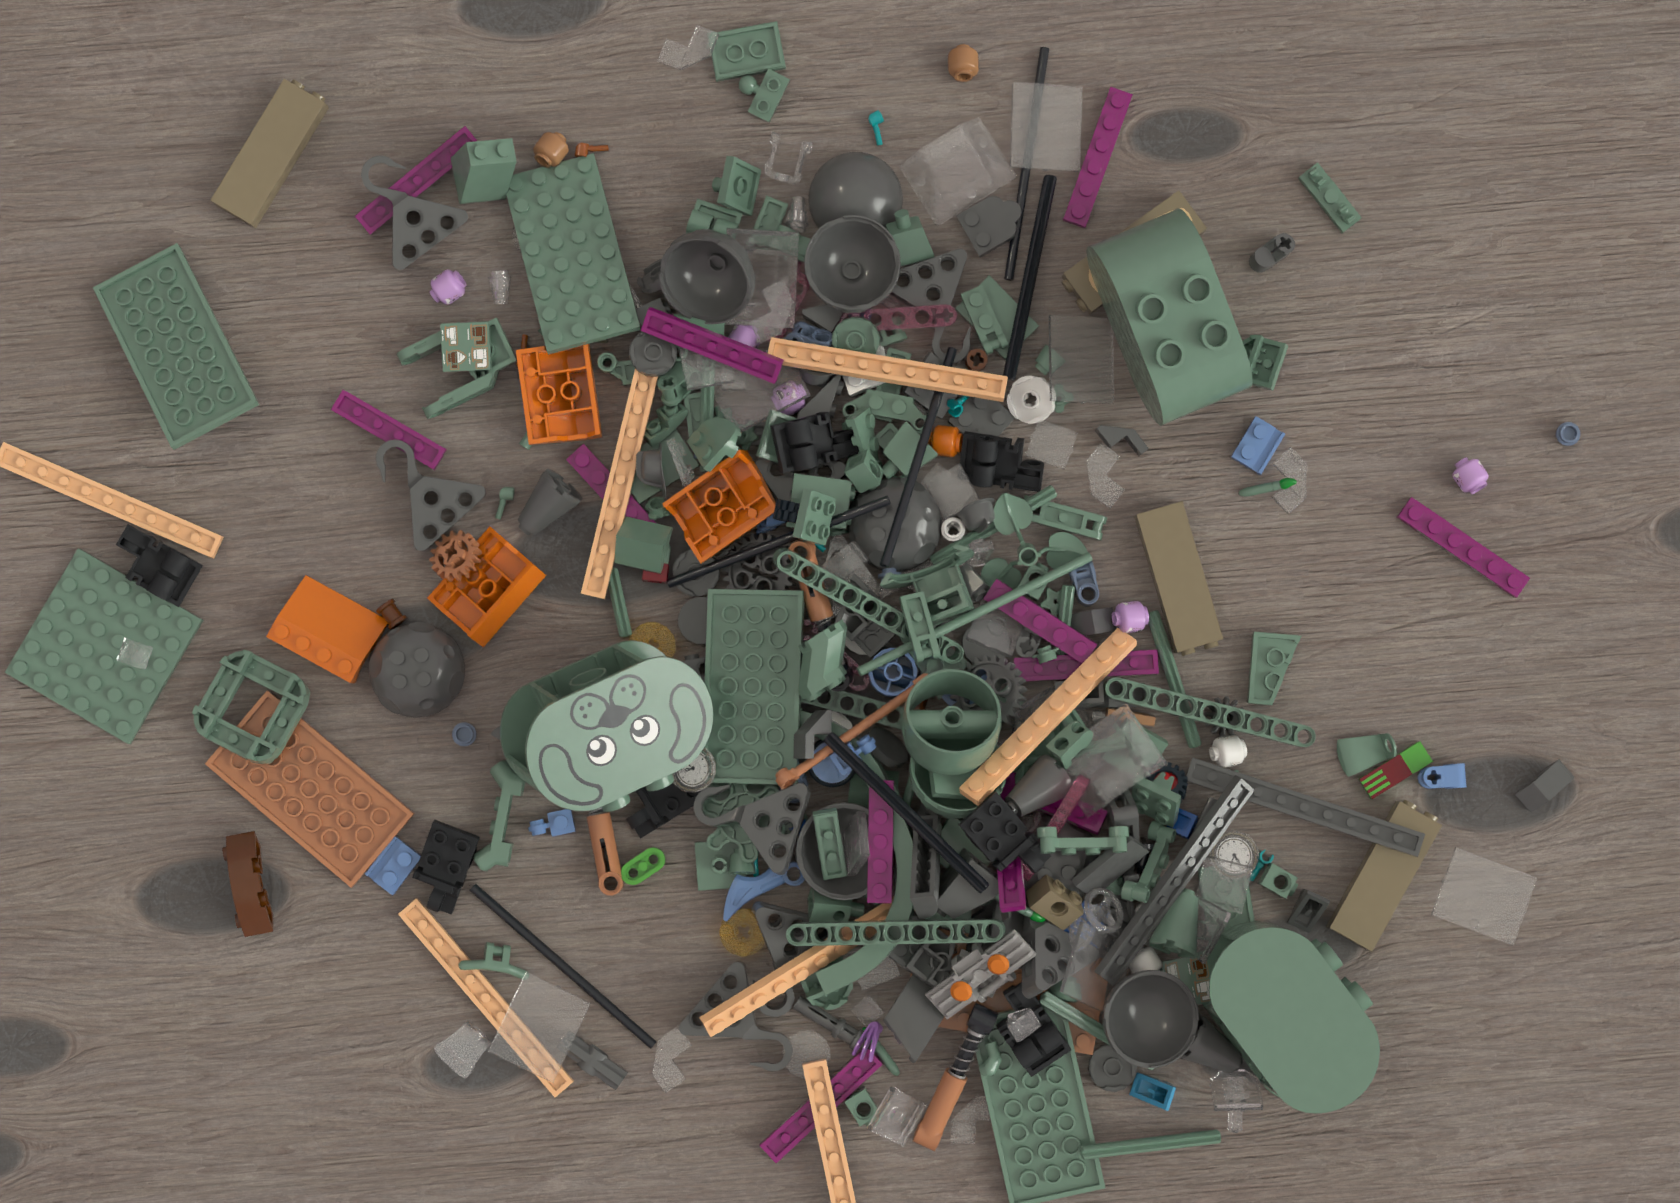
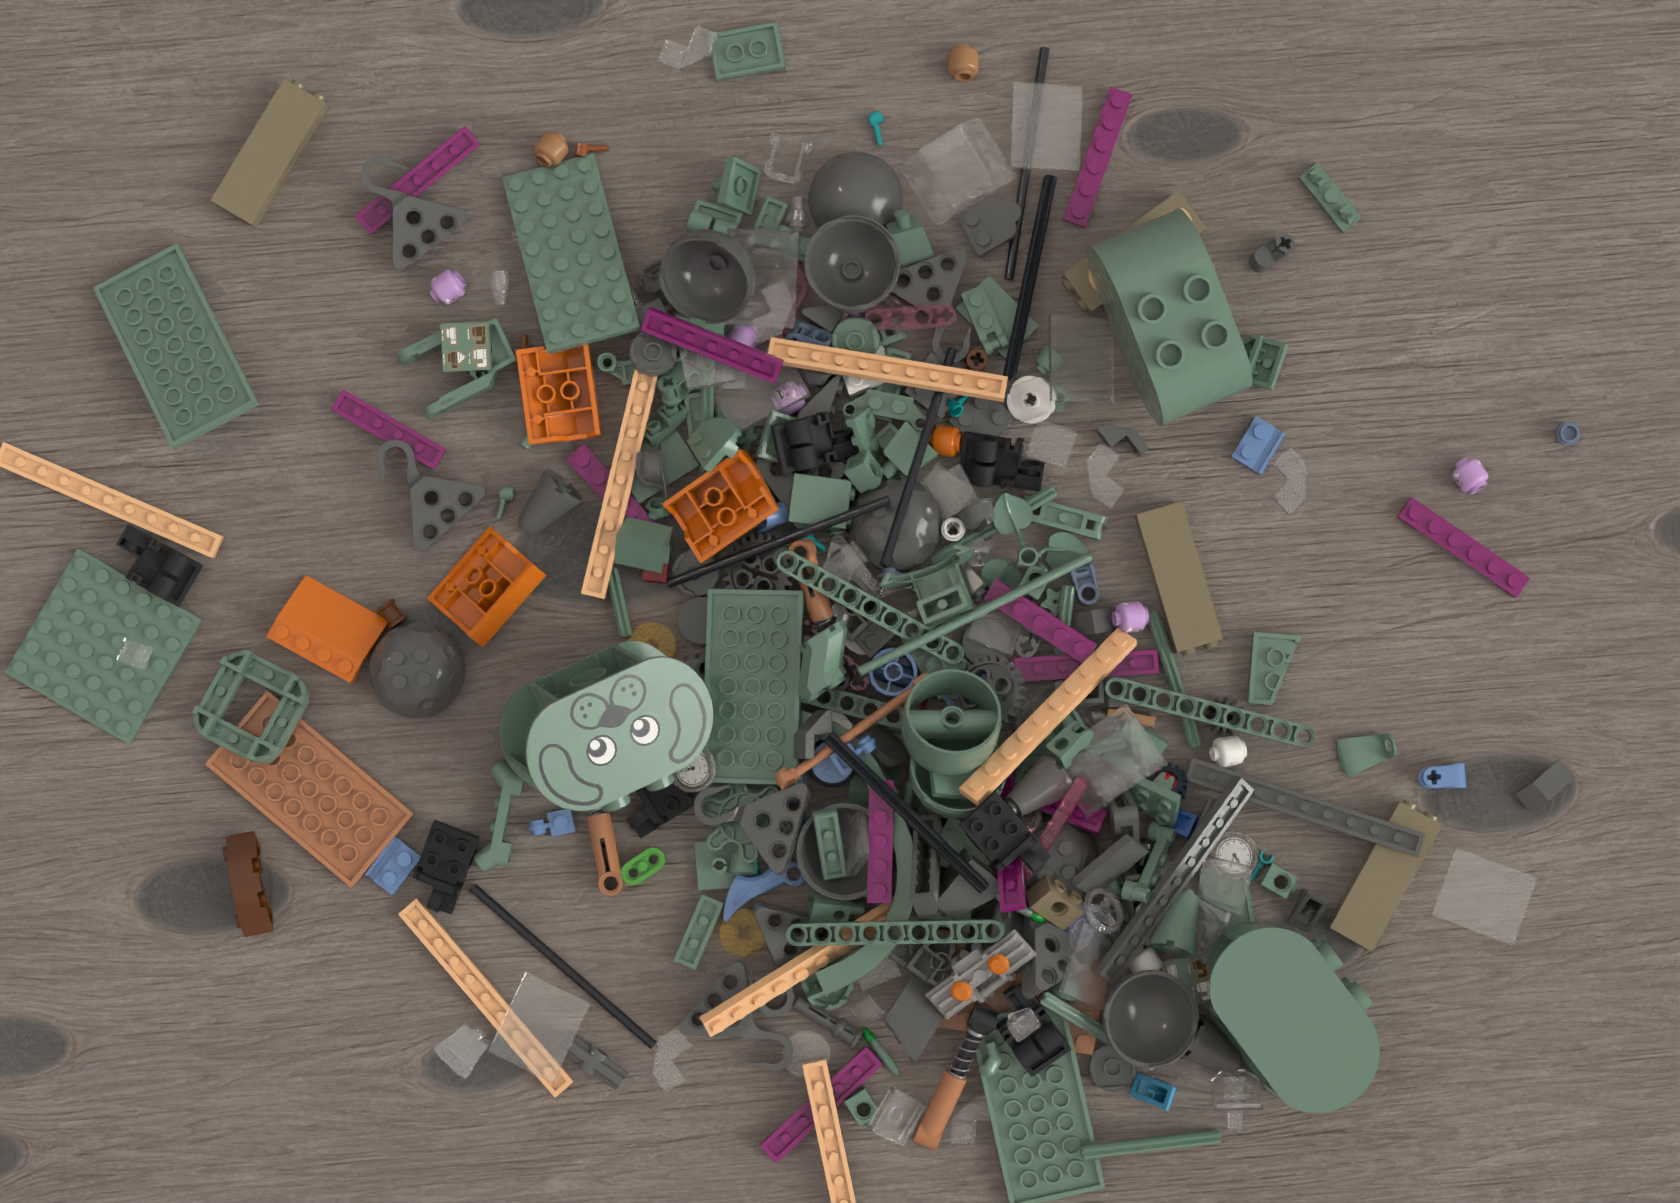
nougat gear [429,530,482,582] -> none
sand green slope [451,138,517,204] -> none
sand blue plate [452,722,477,746] -> none
sand green piece [458,942,530,980] -> none
clear plate [666,438,695,488] -> none
sand green plate [739,68,790,123] -> none
sand green plate [773,489,836,545] -> none
medium lavender piece [852,1021,883,1062] -> none
sand green plate [899,591,940,663] -> none
sand green plate [1032,645,1060,664] -> none
sand green plate [1037,826,1129,855] -> none
sand green piece [1238,478,1297,497] -> none
tile [1358,741,1433,799] -> none
none -> sand green plate [673,893,724,970]

